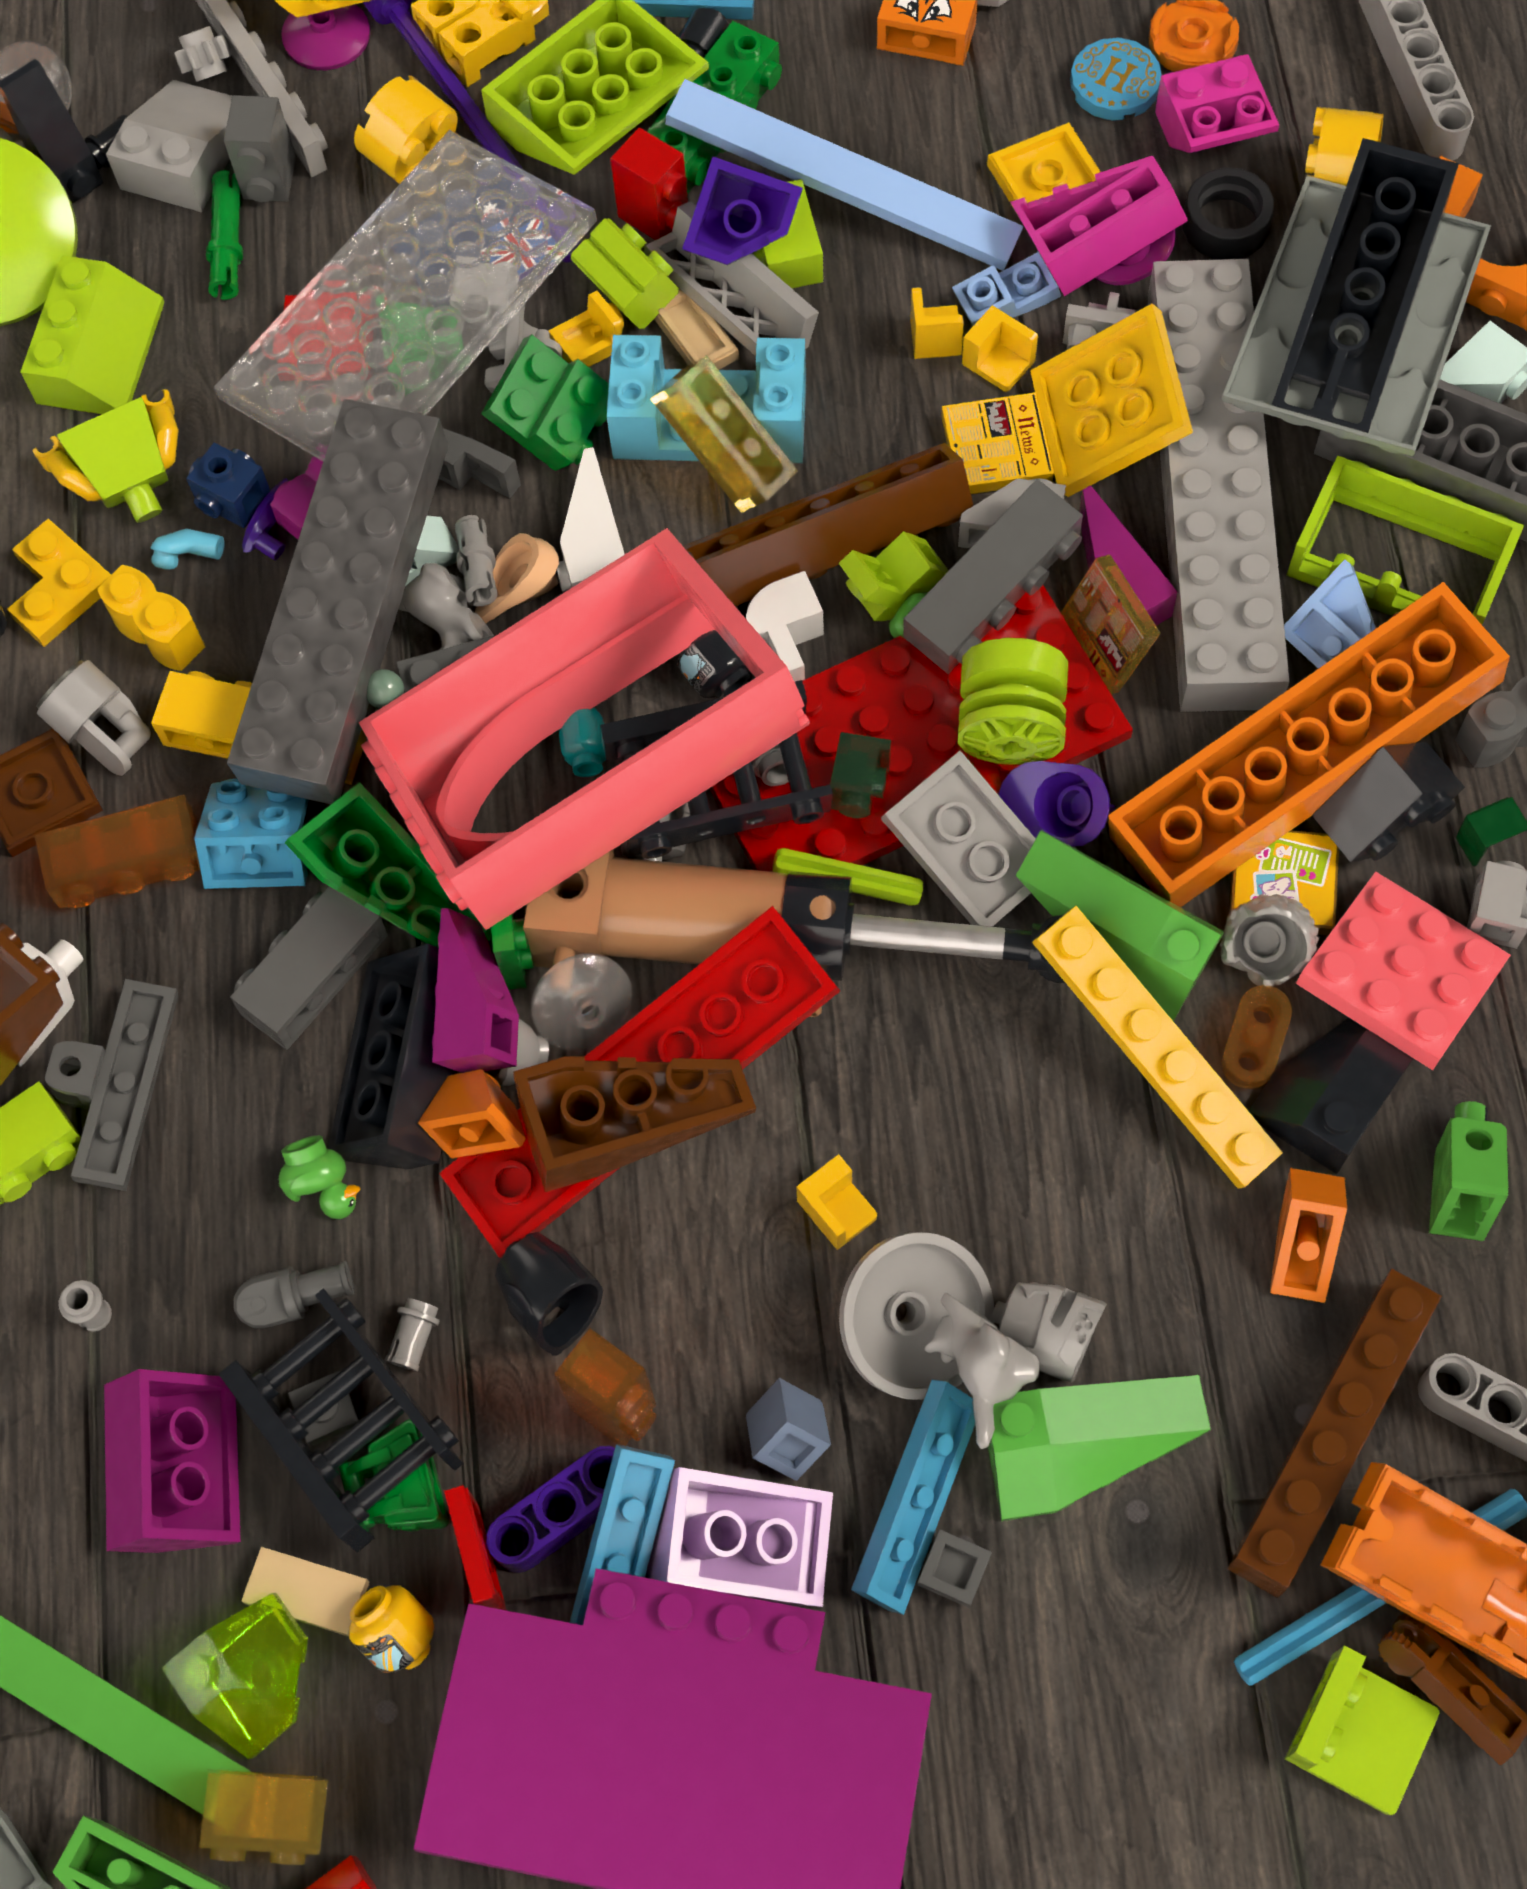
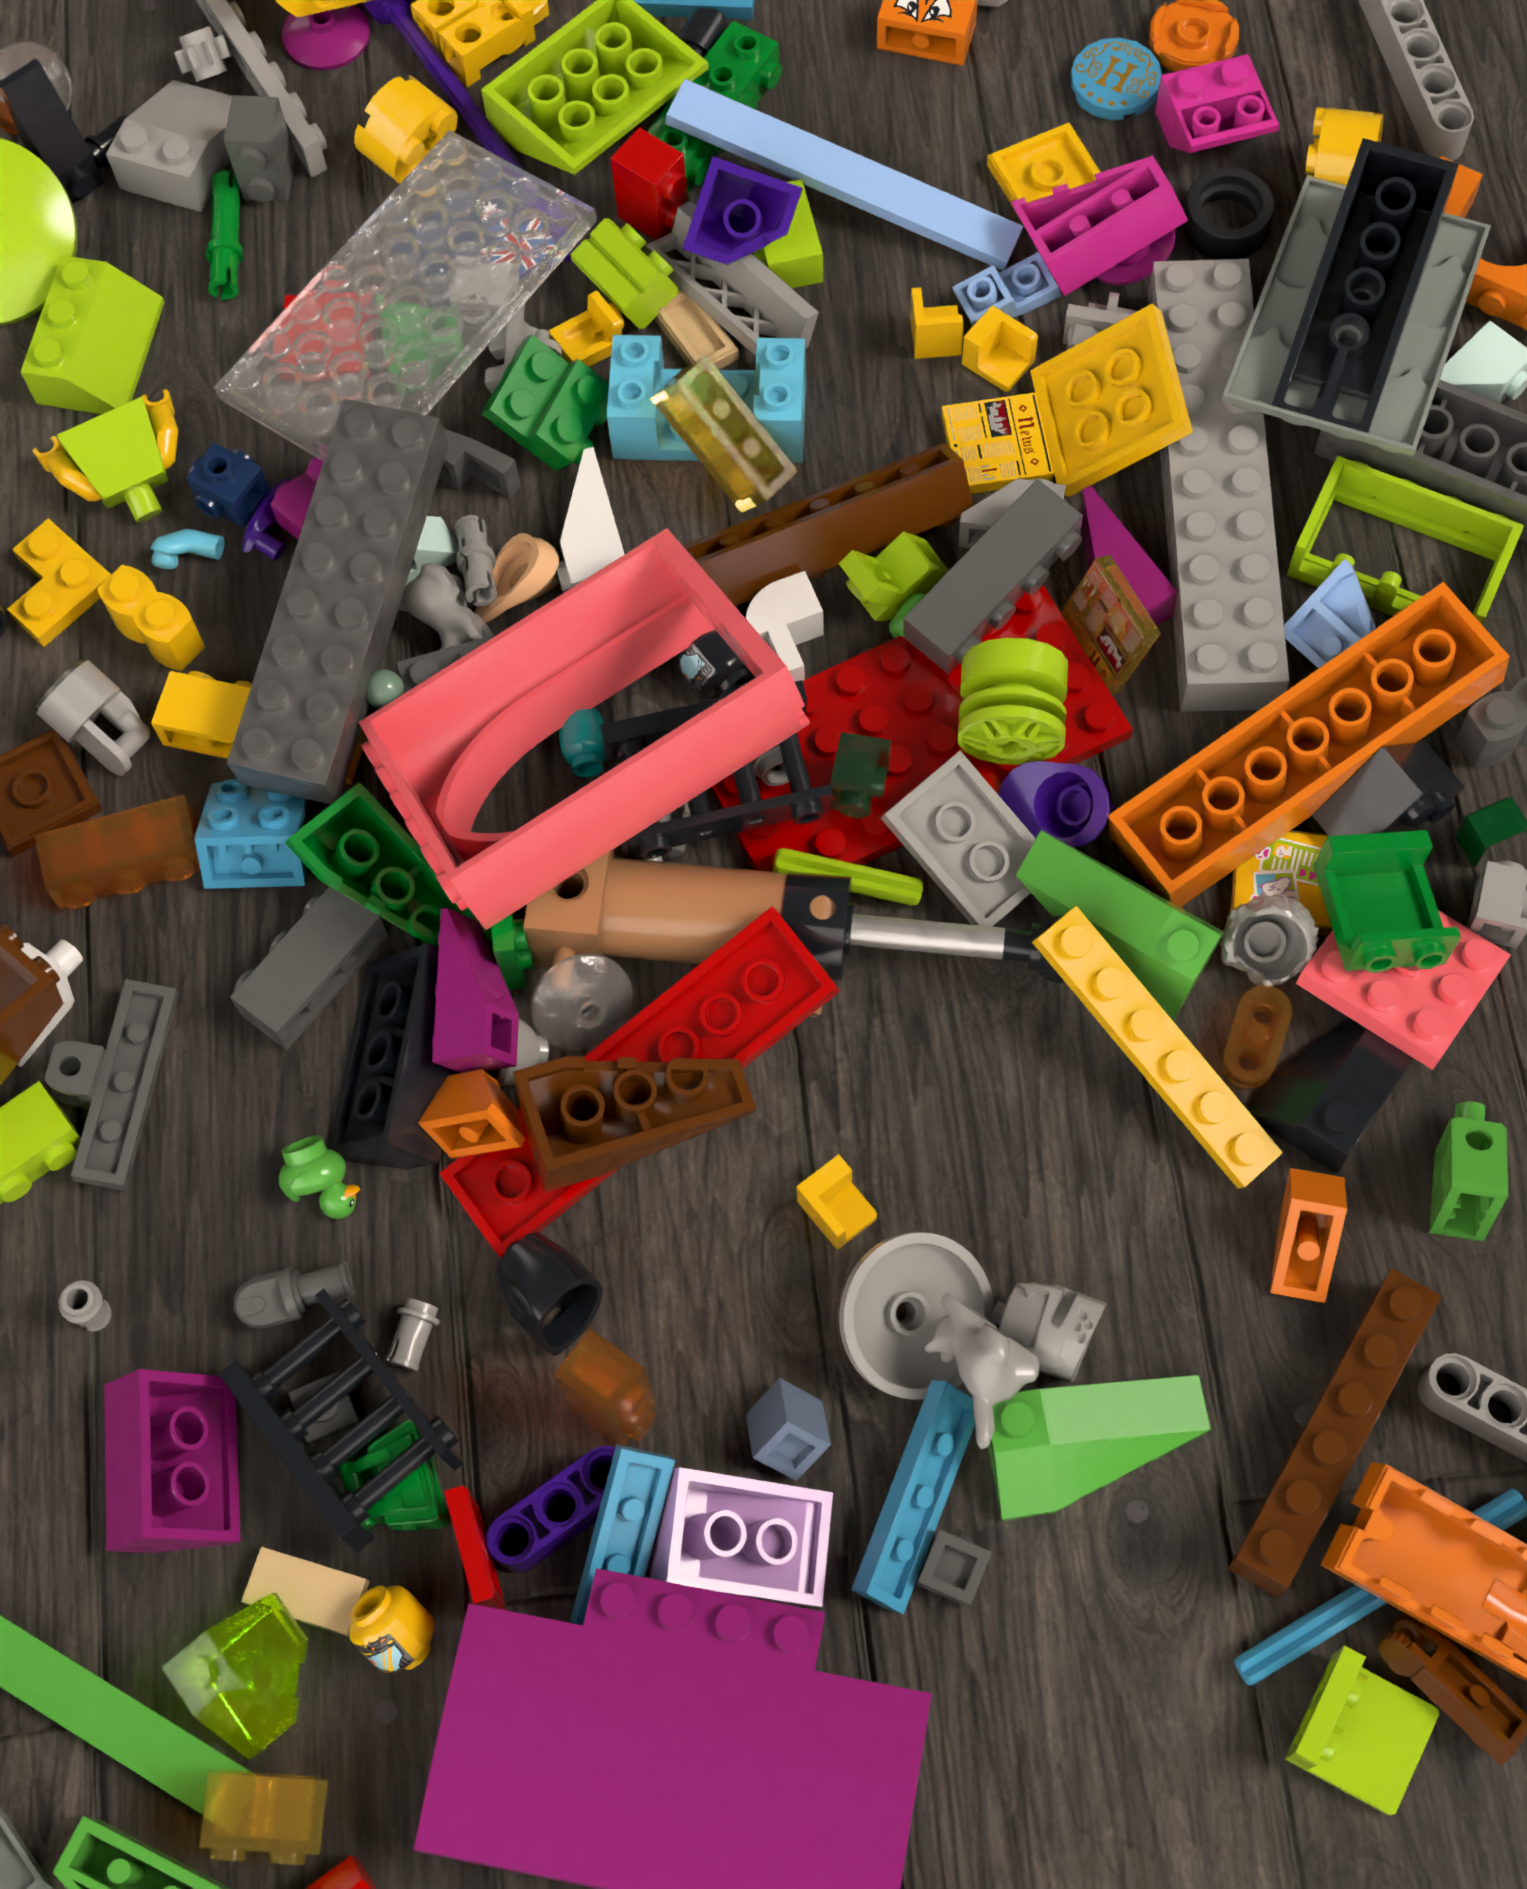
none -> green panel [1313,830,1461,973]

